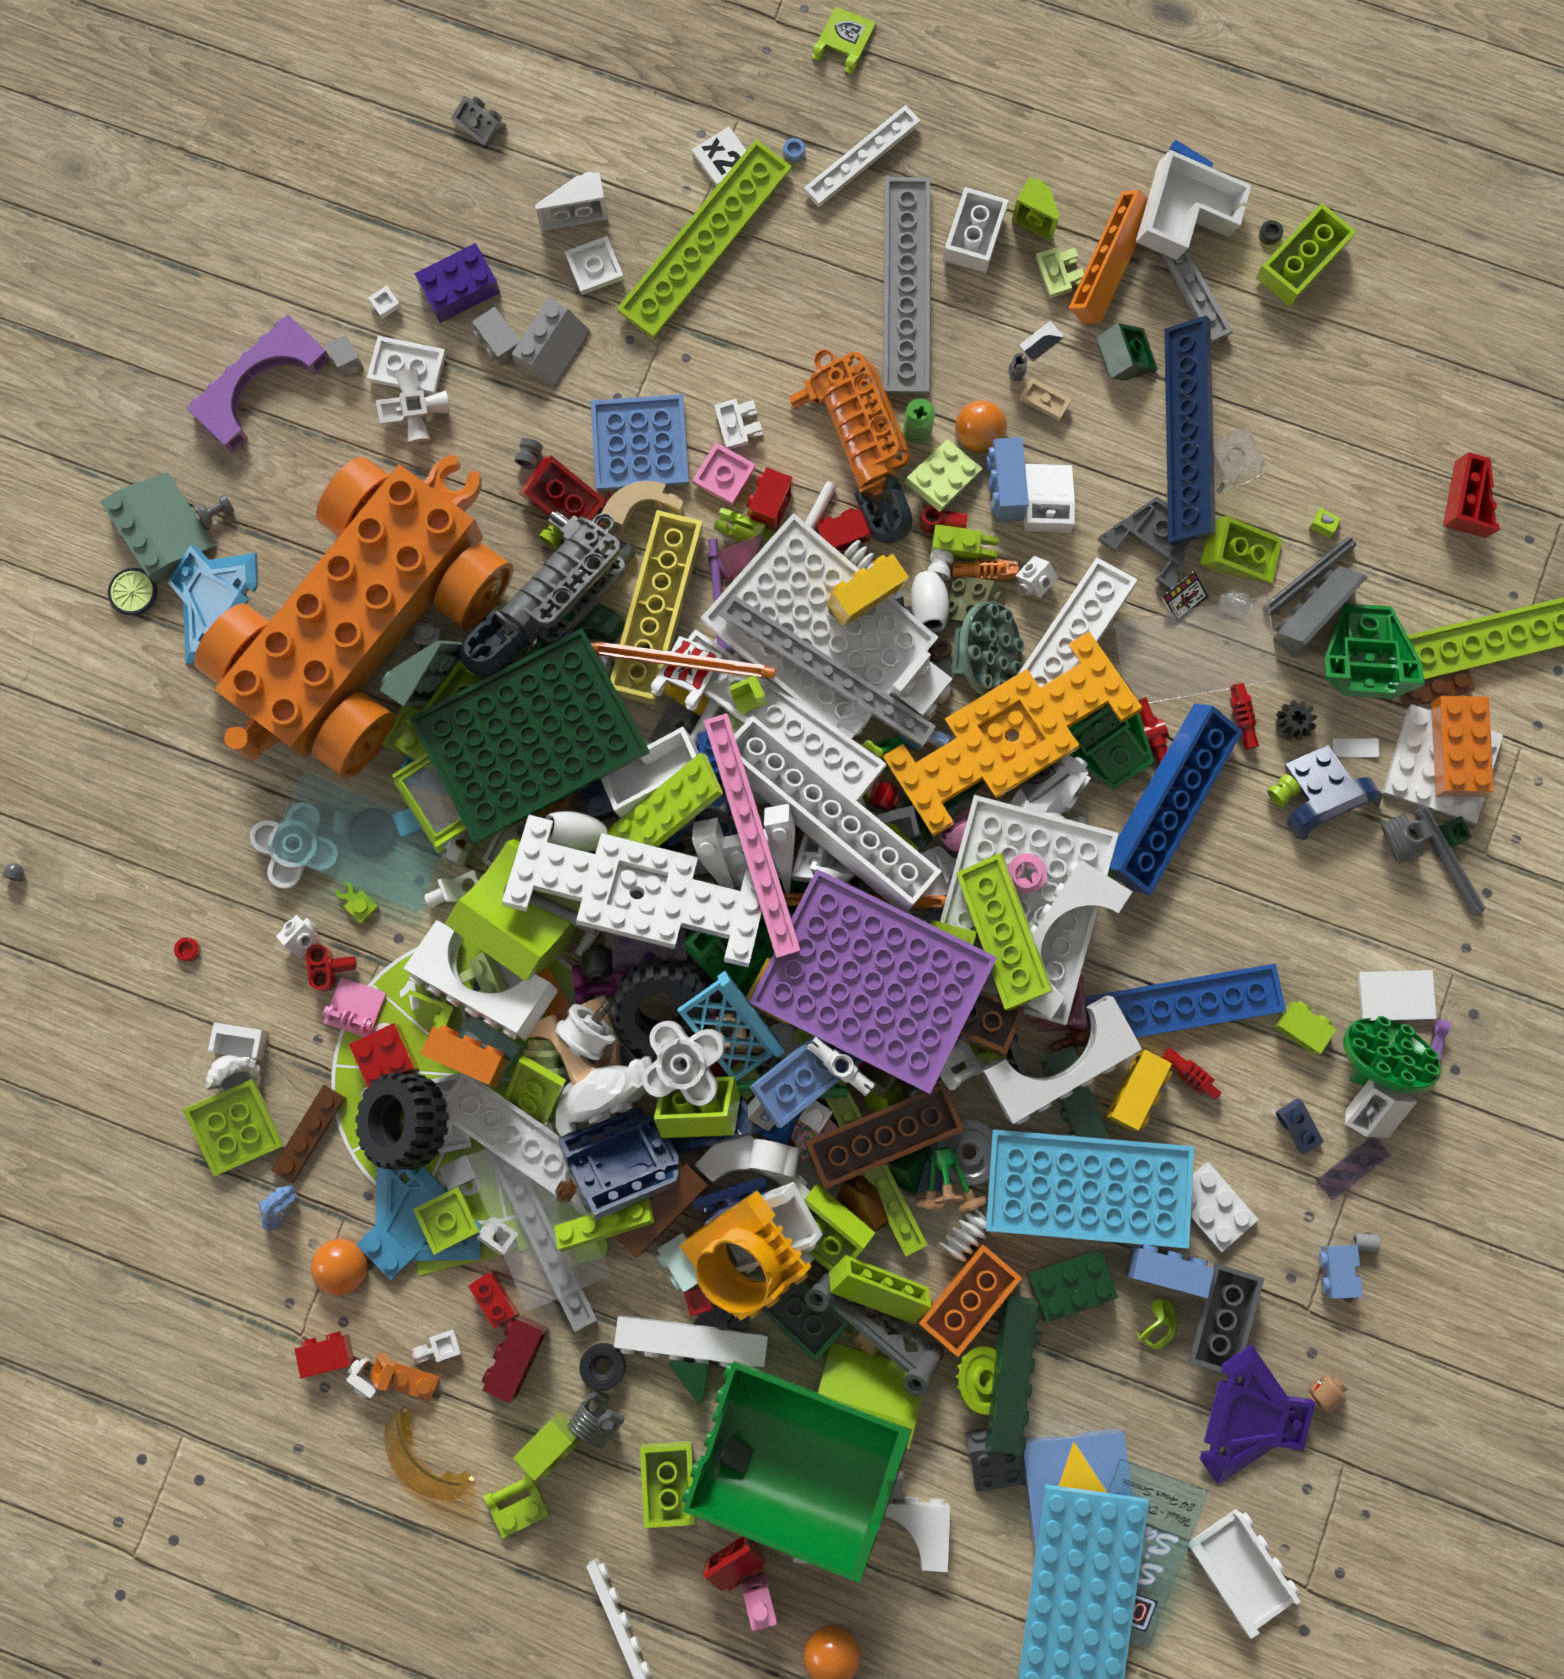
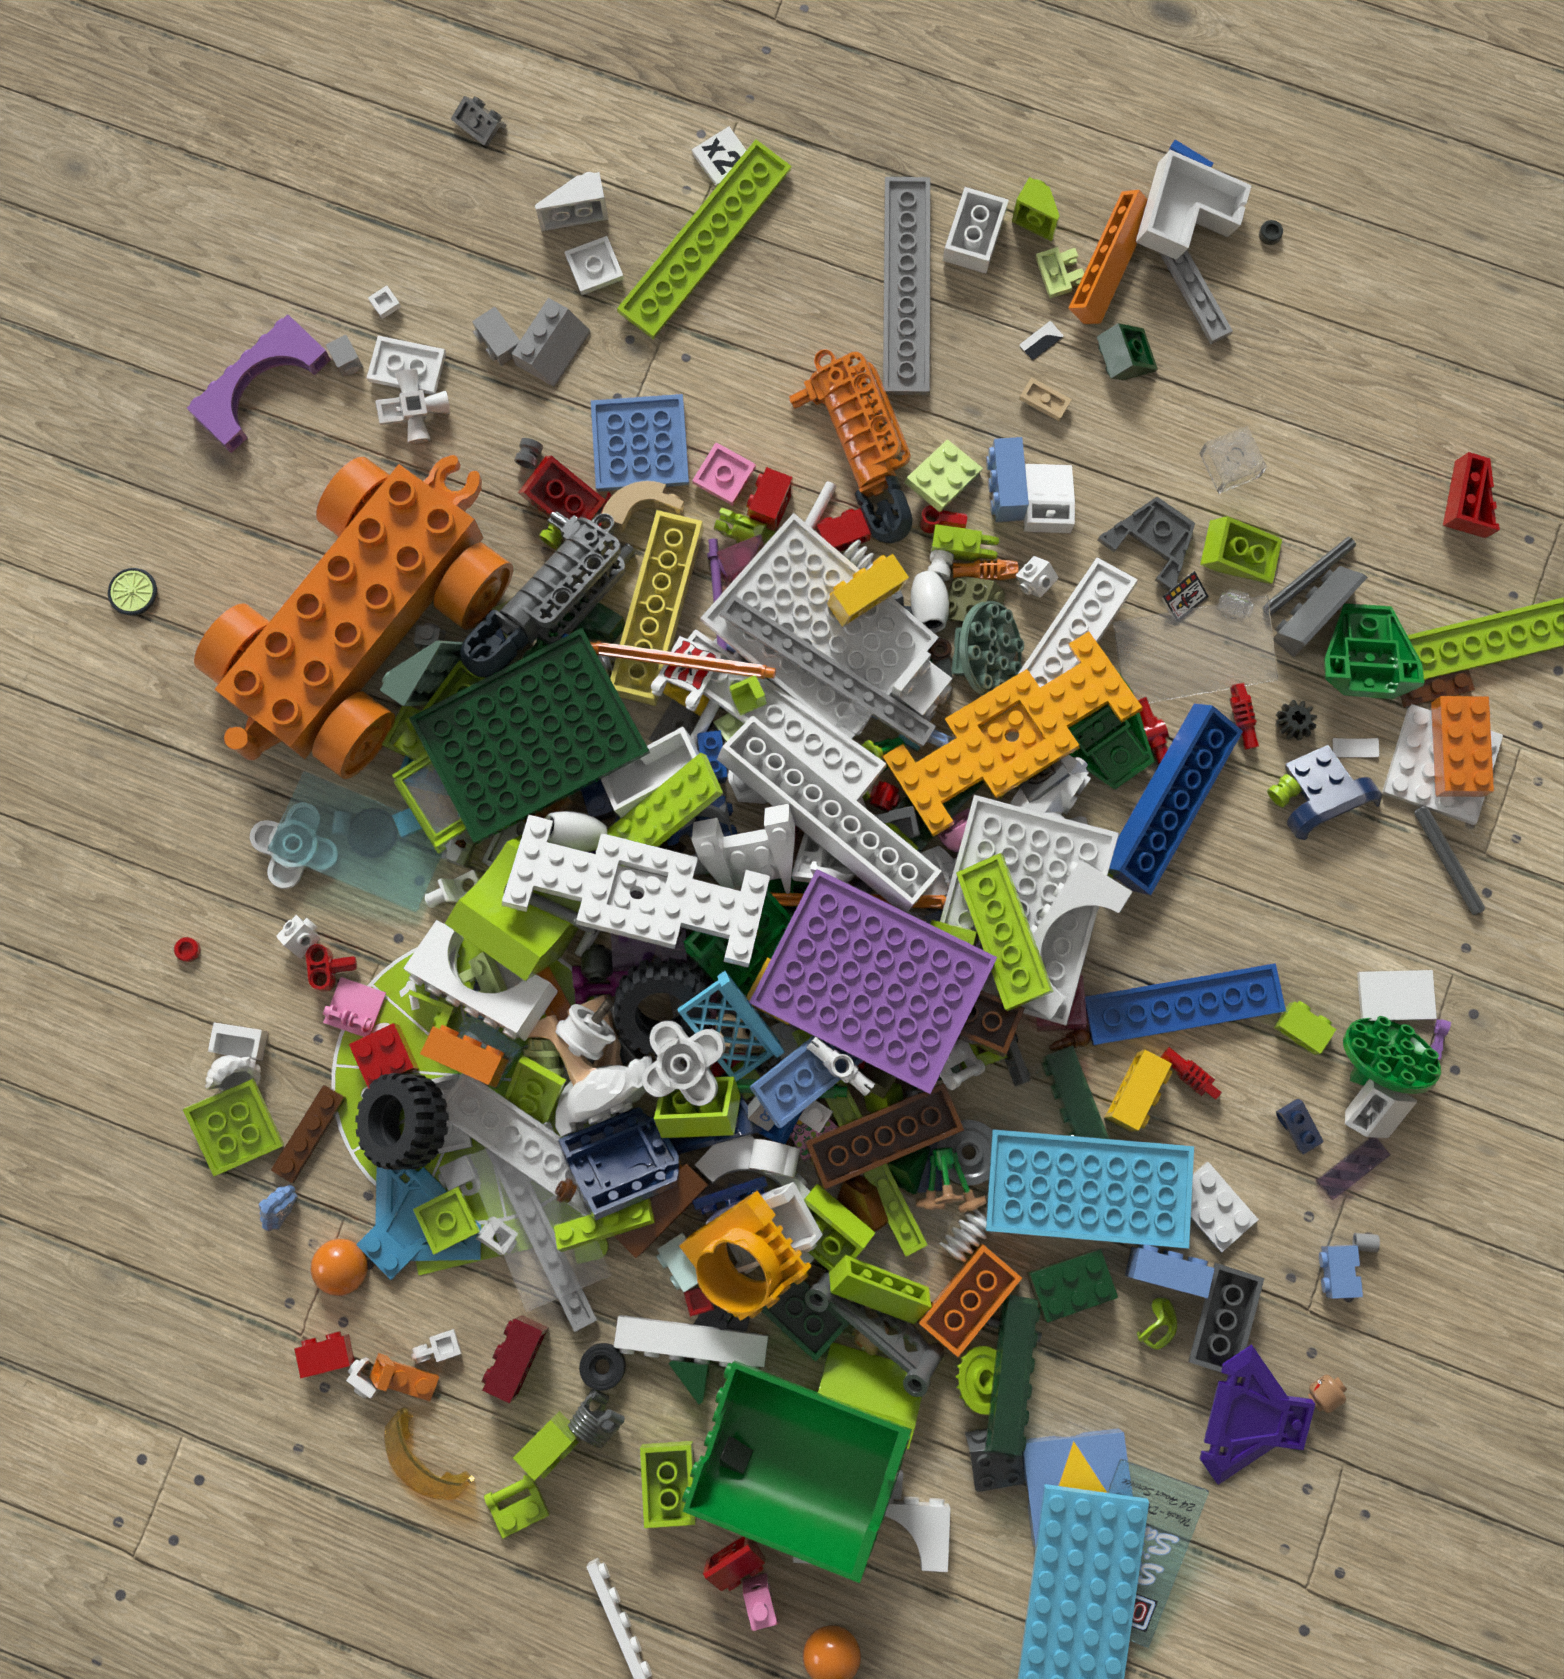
dark grey hinge [2,863,24,882] -> none
sand green slope [100,472,216,584] -> none
dark azure plate [167,545,258,664] -> none
dark grey piece [193,494,234,530] -> none
lime plate [335,881,379,924] -> none
dark purple brick [414,243,500,323] -> none
red brick [468,1271,519,1329] -> none
bright pink plate [704,713,800,958] -> none
white plate [714,399,763,450] -> none
medium blue tile [783,138,805,163] -> none
white plate [804,105,921,207] -> none
lime flag [812,6,876,74] -> none
bright green piece [903,399,935,443] -> none
orange piece [955,400,1007,453] -> none
white arch [980,995,1142,1124] -> none
dark grey pin [1008,353,1028,381] -> none
bright pink gear [1008,853,1047,893] -> none
dark blue plate [1164,315,1216,545] -> none
white panel [1186,1509,1301,1639] -> none
lime brick [1256,202,1357,307] -> none
lime slope [1309,508,1341,539] -> none
dark grey piece [1381,813,1433,864] -> none
dark green tile [1439,816,1472,847] -> none

